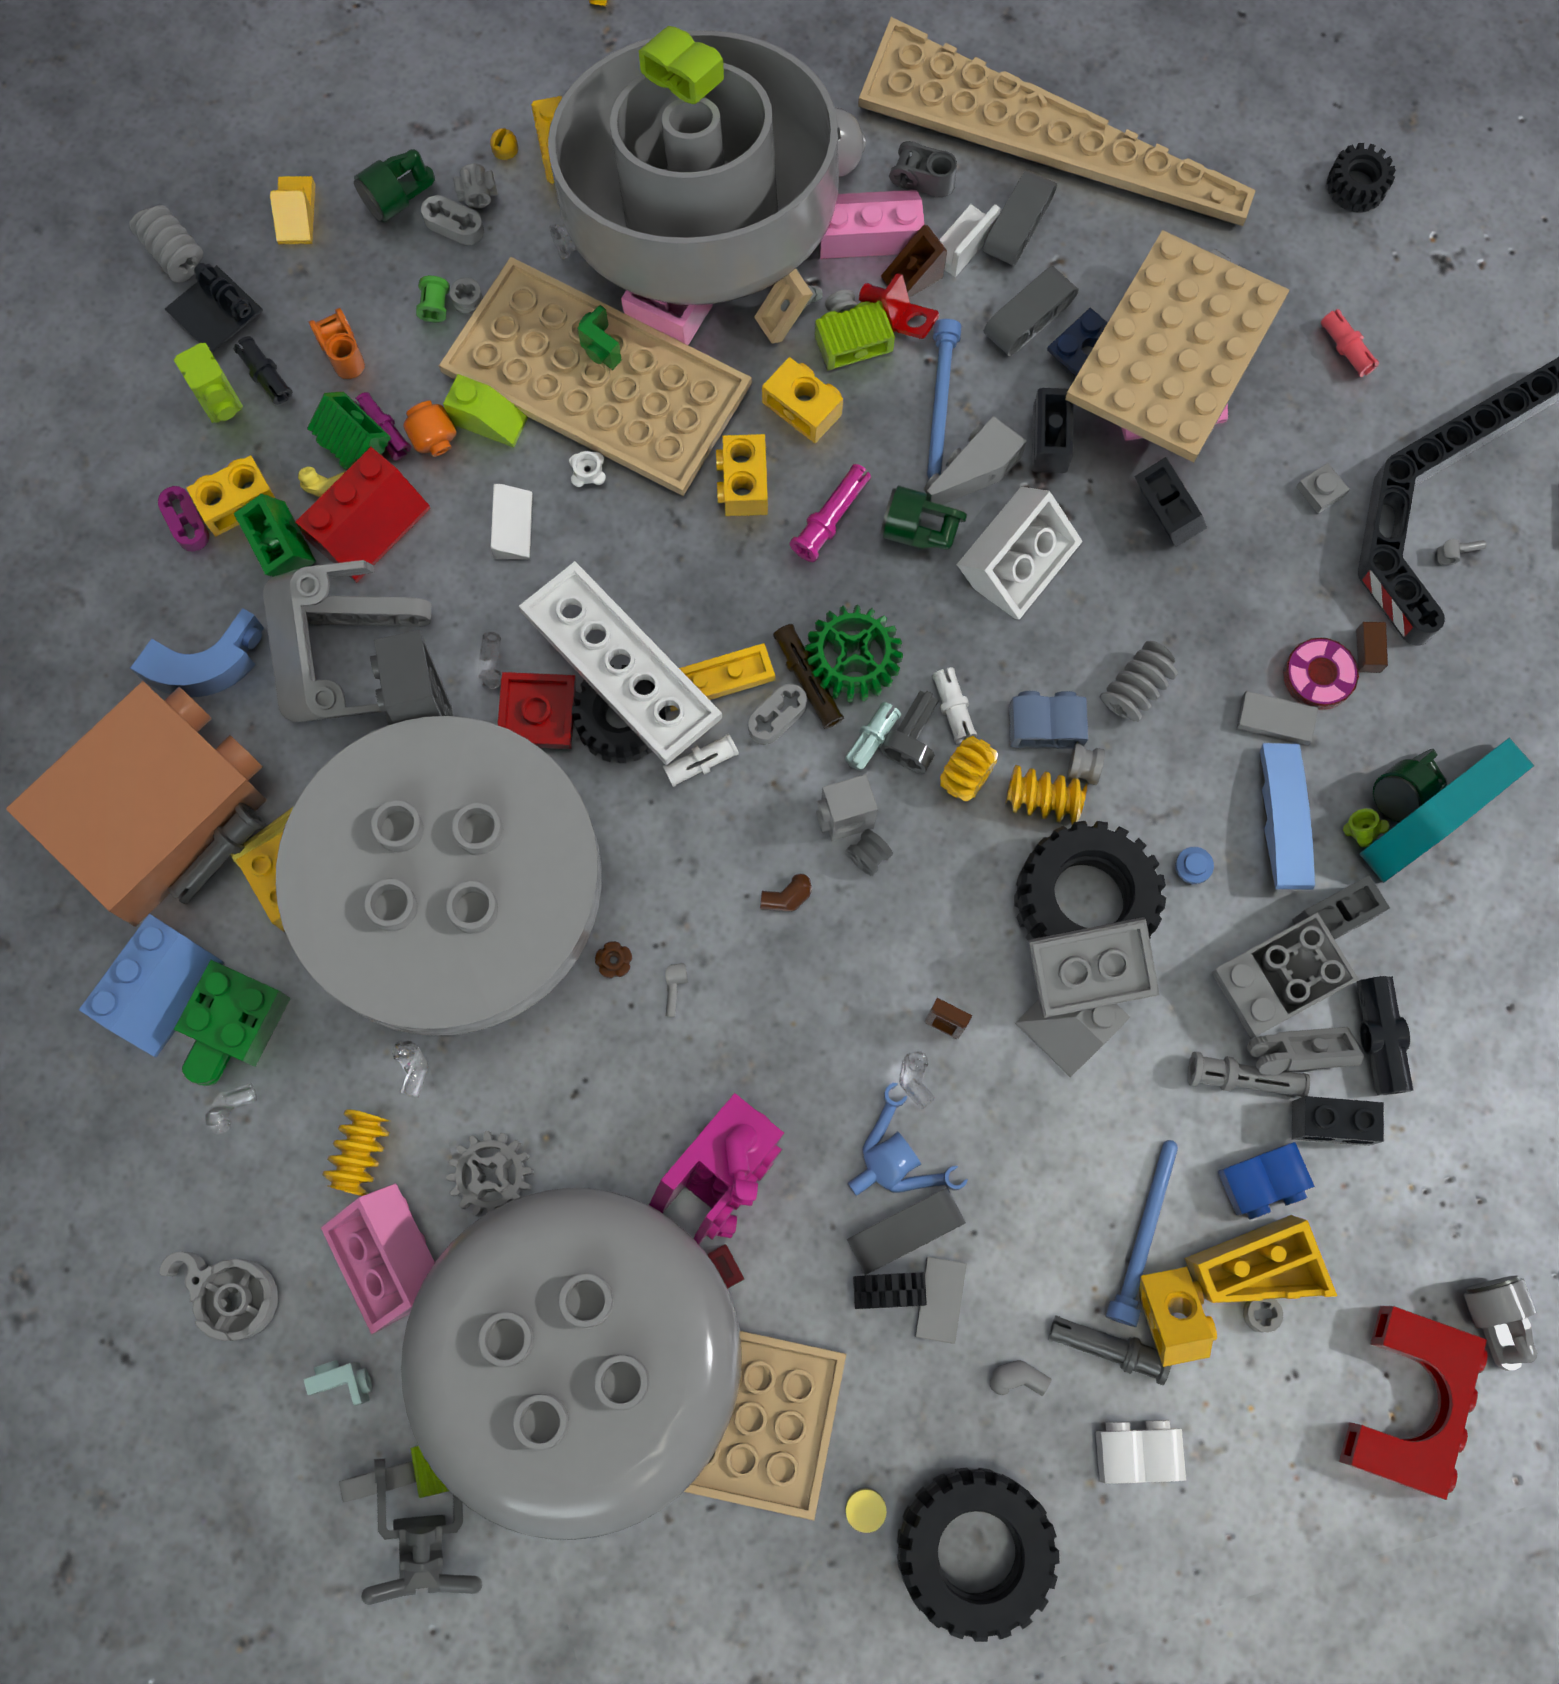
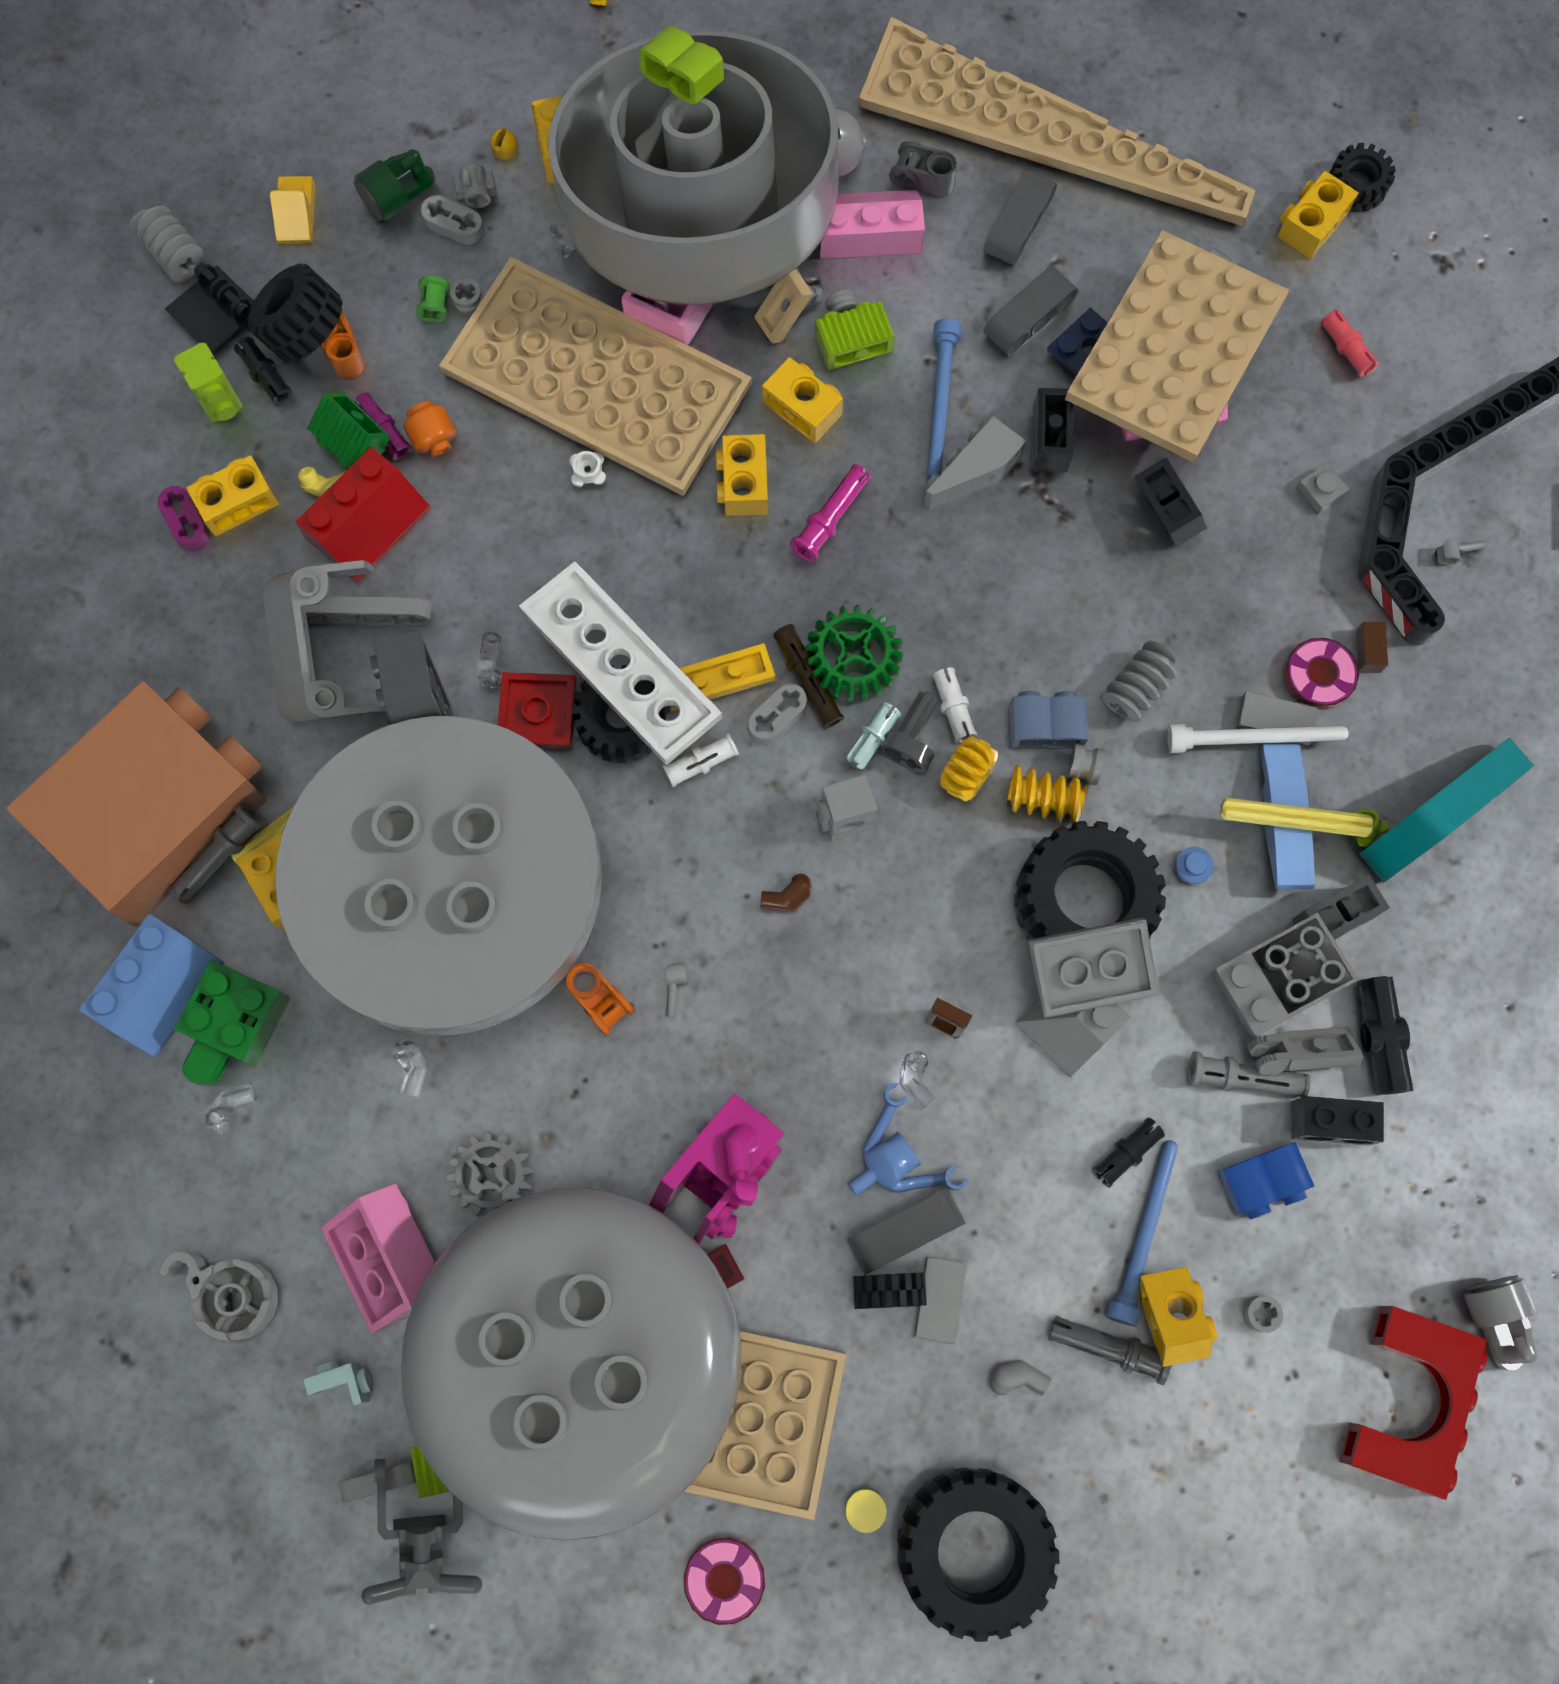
medium blue arch [130,608,264,697] -> none
green brick [234,494,316,577] -> none
yellow piece [322,1109,390,1196] -> none
lime slope [443,374,528,448] -> none
white slope [491,484,533,560] -> none
green bracket [577,305,622,370] -> none
reddish brown plate [595,941,632,978] -> none
dark grey wheel [846,829,893,876] -> none
red bracket [859,273,939,339] -> none
reddish brown slope [881,225,947,298] -> none
dark green piece [881,485,967,550] -> none
white panel [940,204,1001,277] -> none
white slope [956,487,1083,620] -> none
white brick [1095,1420,1186,1484] -> none
yellow wedge [1184,1215,1337,1303] -> none
piece [1373,748,1447,823] -> none
none -> black tyre [247,263,343,362]
none -> orange piece [566,963,635,1037]
none -> tile [684,1536,765,1625]
none -> black pin [1092,1117,1165,1188]
none -> white piece [1167,724,1349,754]
none -> light yellow axle [1220,798,1373,837]
none -> yellow brick [1277,171,1359,260]

